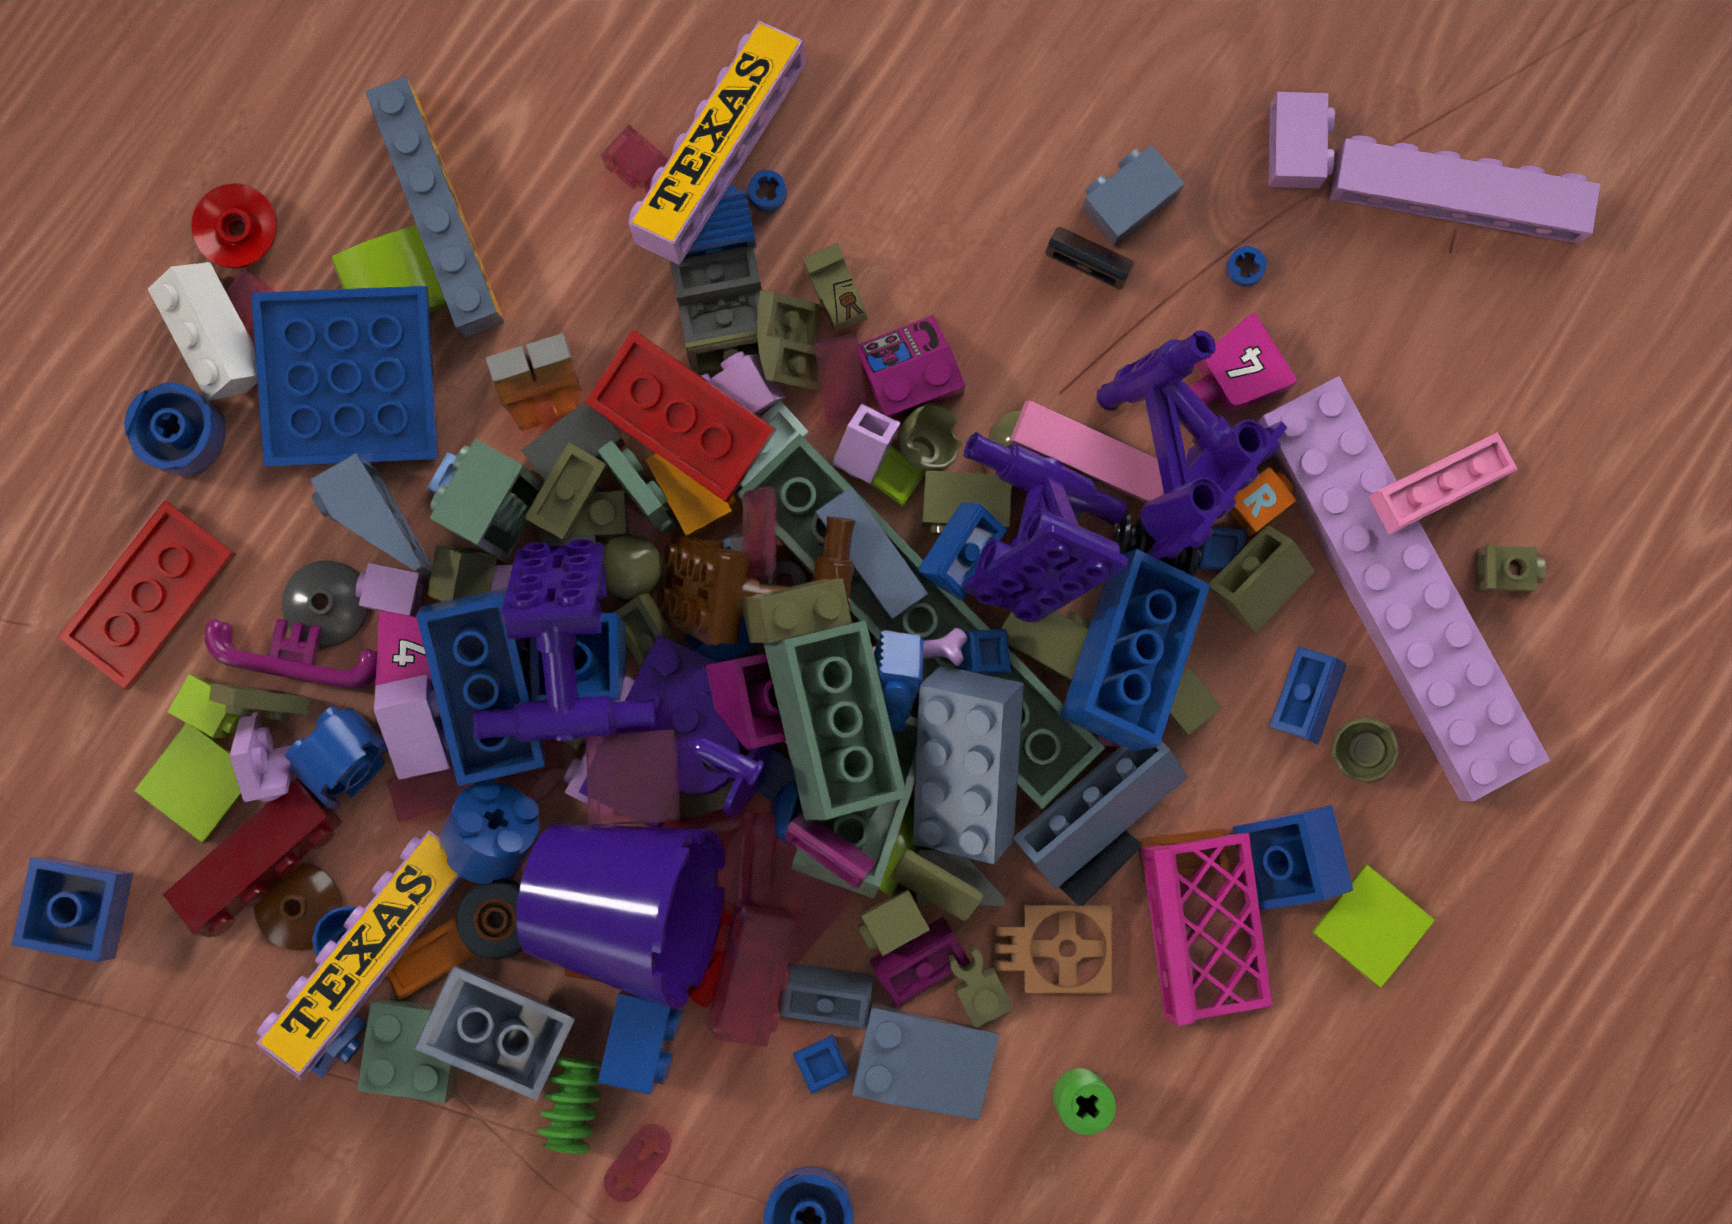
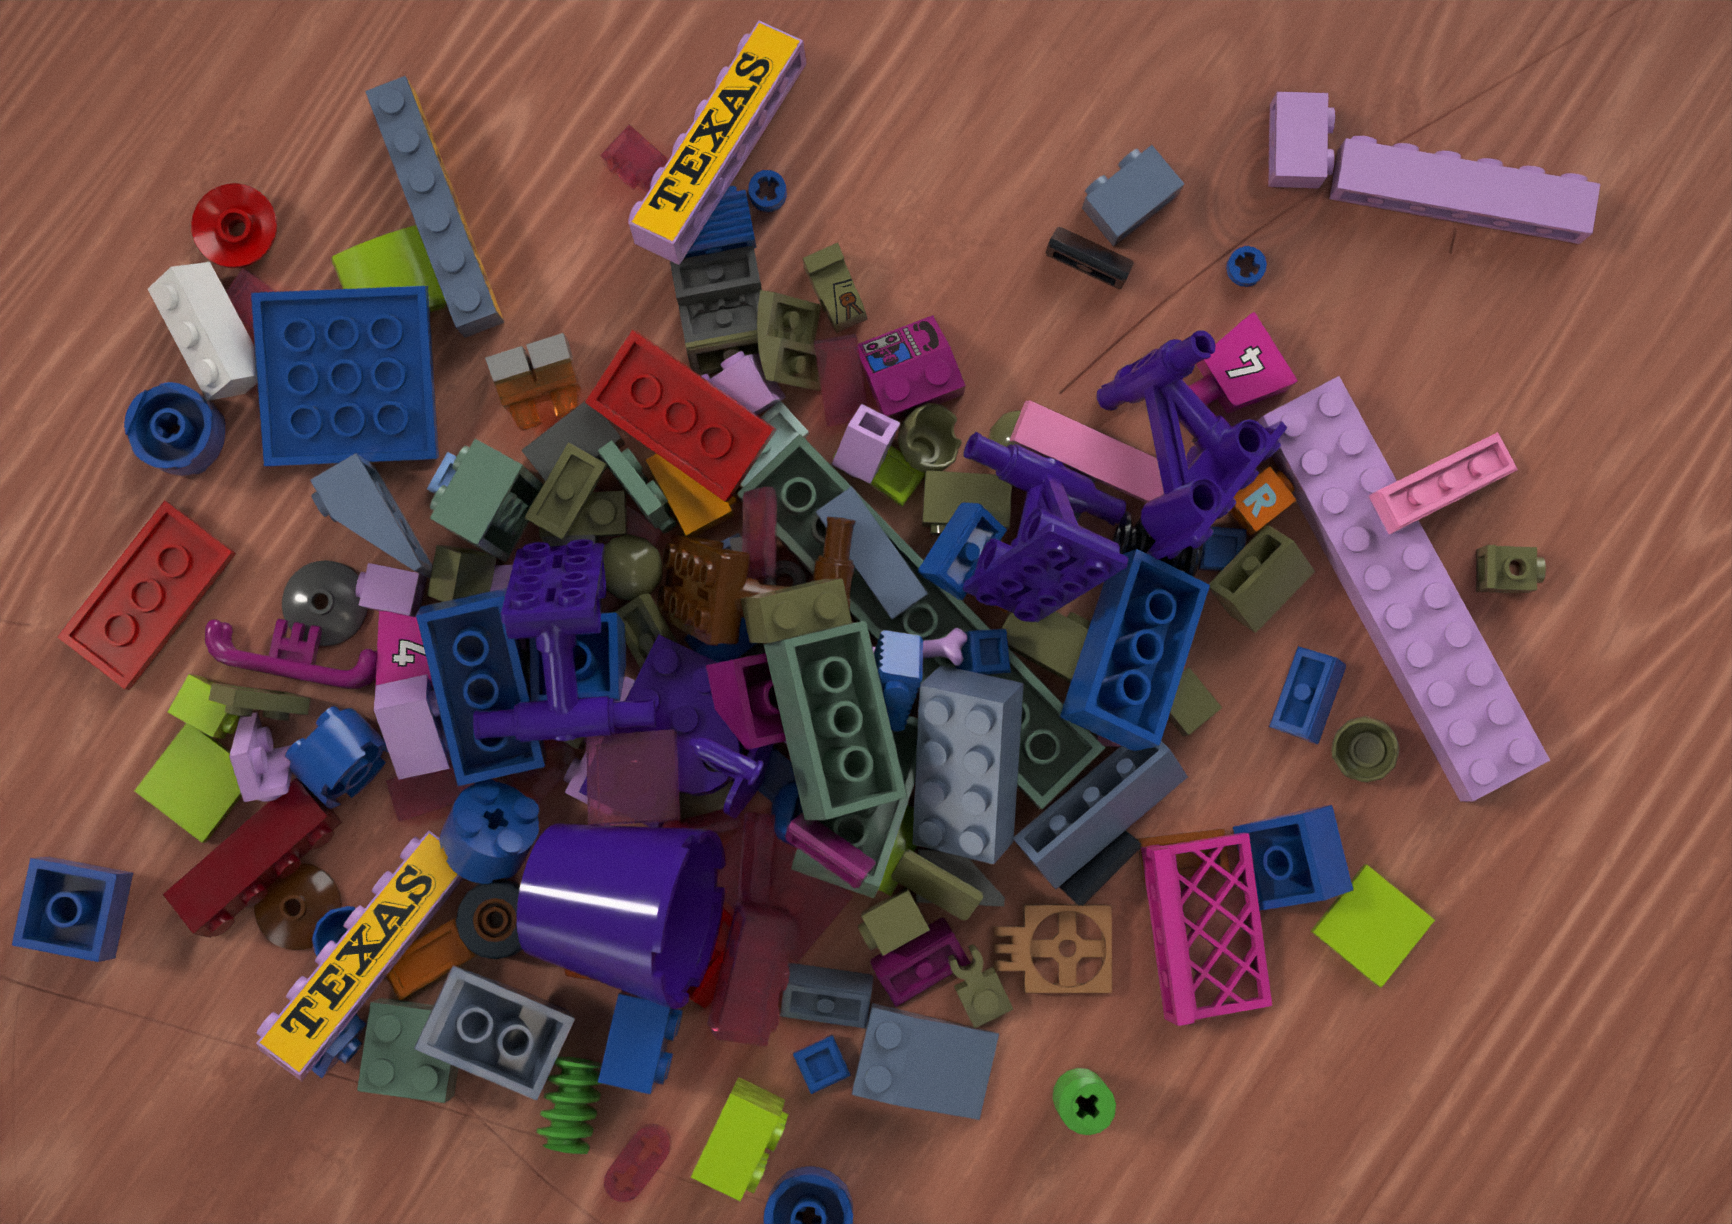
none -> lime brick [691,1077,789,1201]

